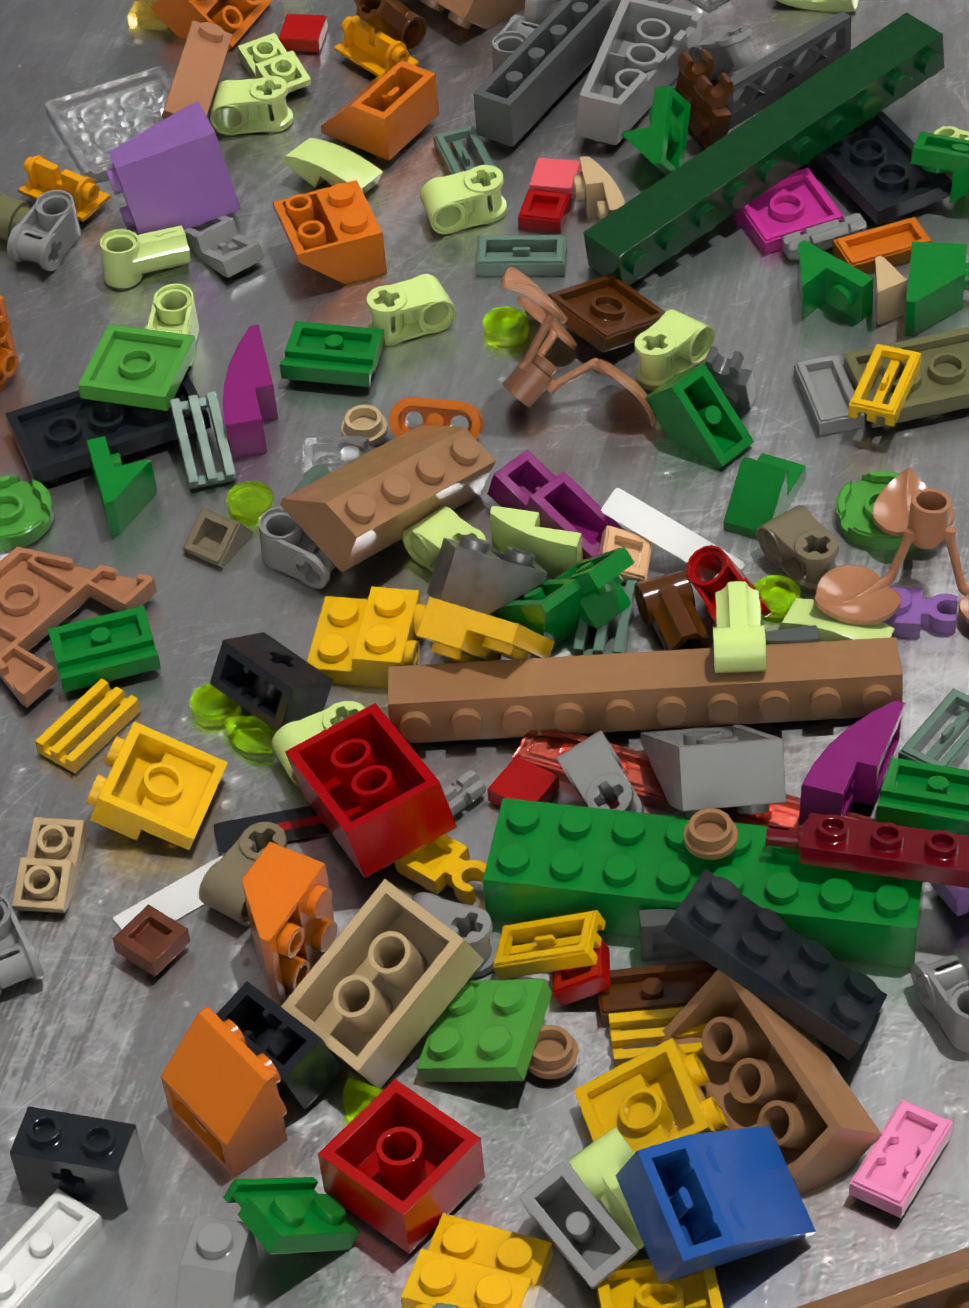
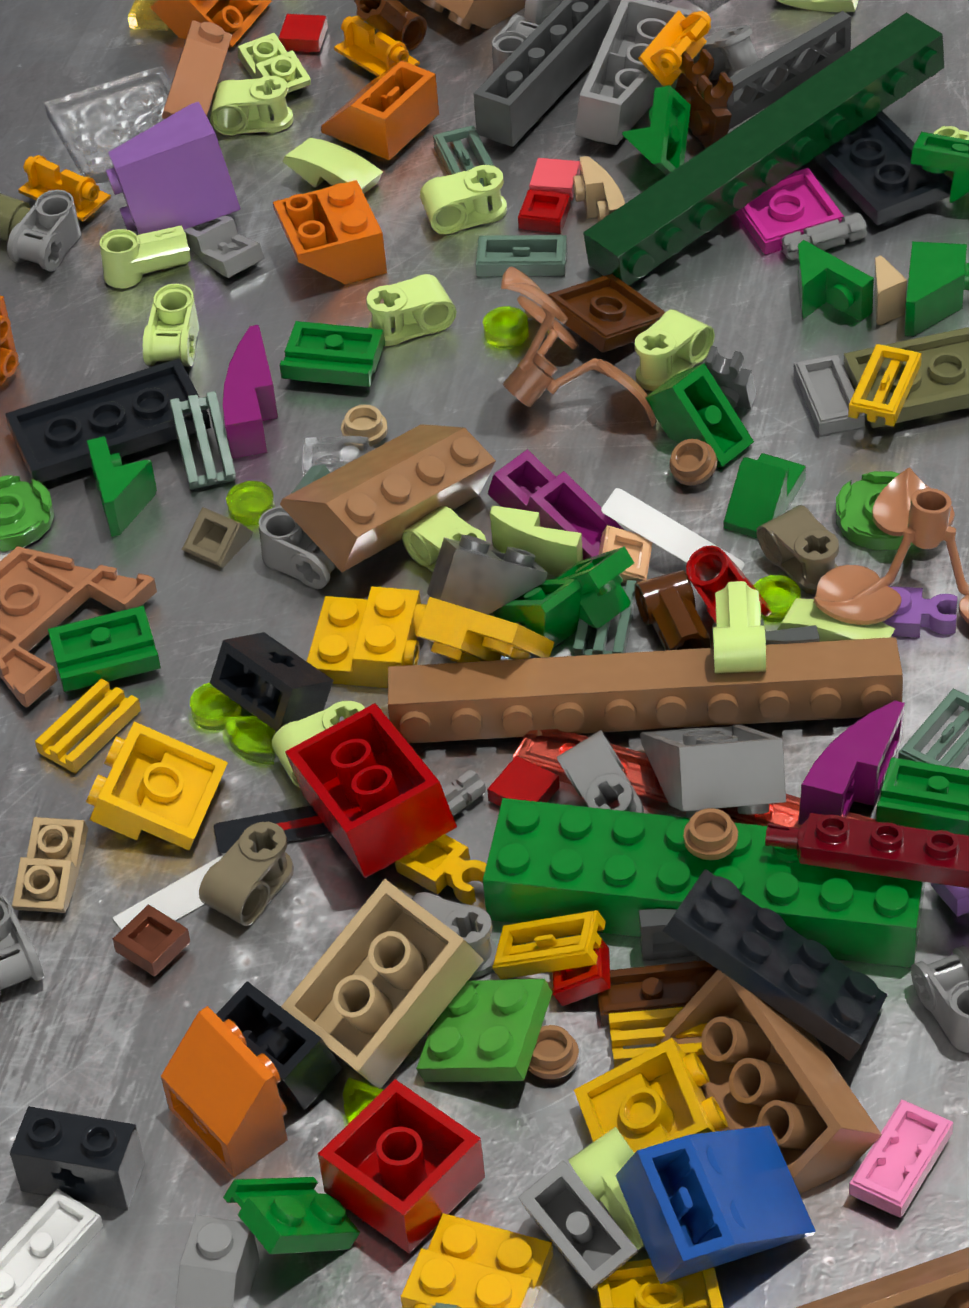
bright green plate [78,324,197,411] -> none
orange slope [242,842,337,1006] -> none
orange plate [389,397,484,441] -> none
orange tile [833,217,932,274] -> none
none -> light orange hinge [638,10,711,86]
none -> medium nougat plate [670,439,717,486]

